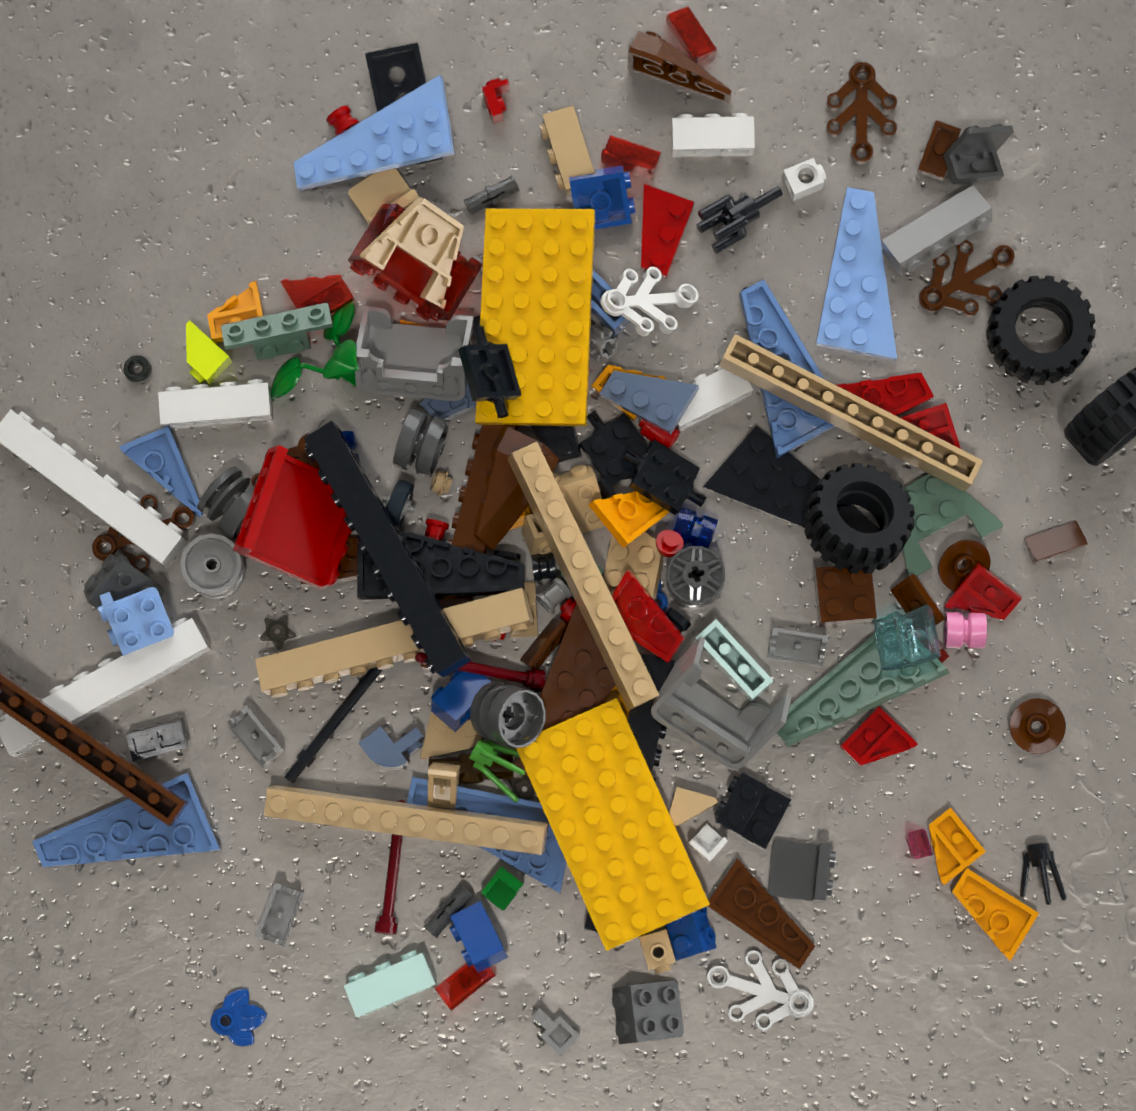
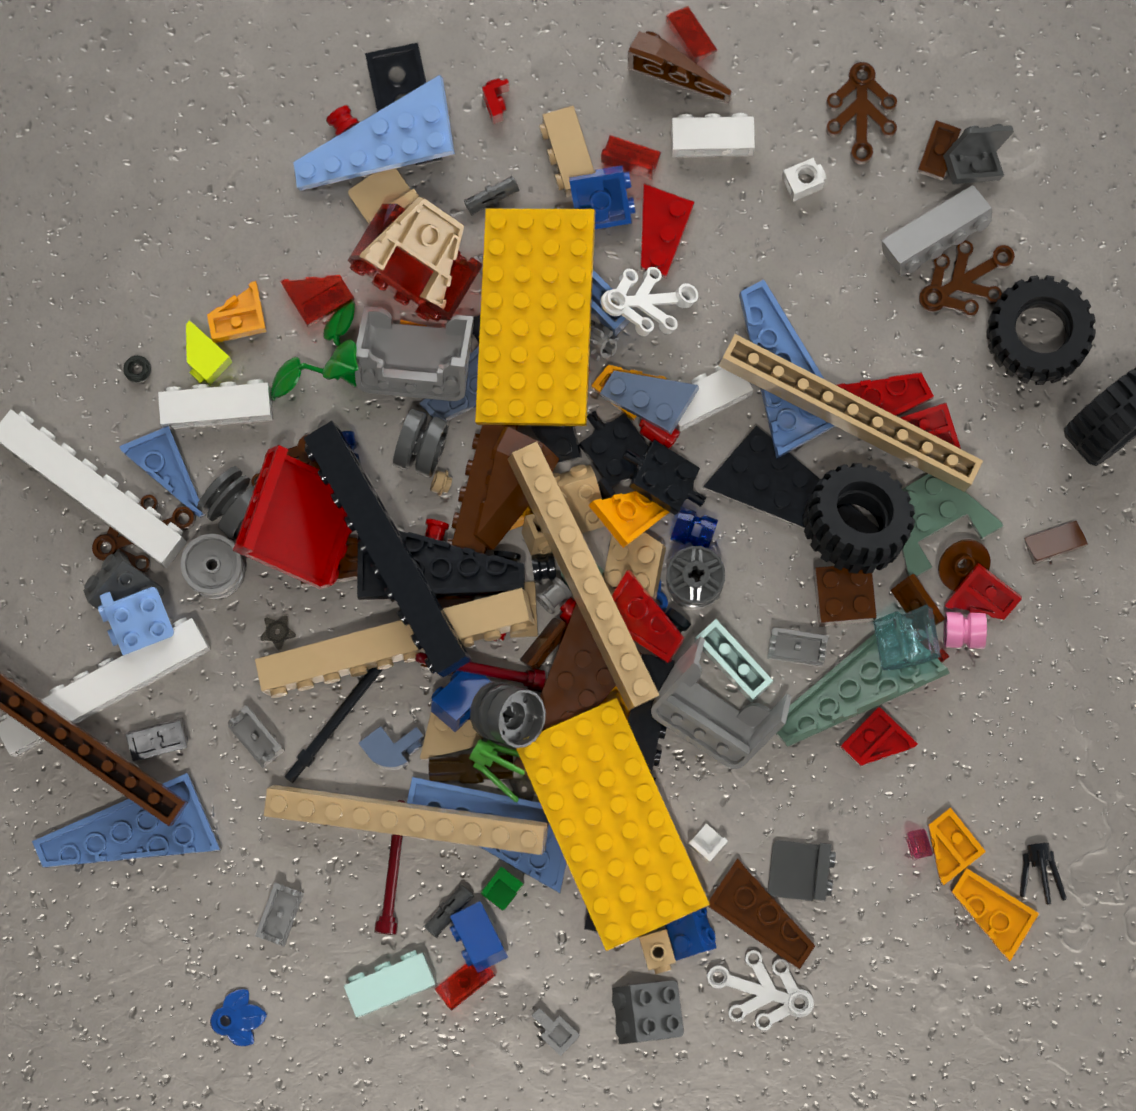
sand green bracket [221,303,333,360] -> none
black wheel [382,480,415,529] -> none
tan slope [428,762,460,809] -> none
black plate [458,326,522,418] -> none
red plate [655,530,684,557] -> none
tan slope [669,787,718,828] -> none
black plant [696,186,783,254] -> none
black plate [714,772,791,850] -> none
light blue wing [816,187,897,361] -> none
reddish brown dish [1009,698,1066,754] -> none

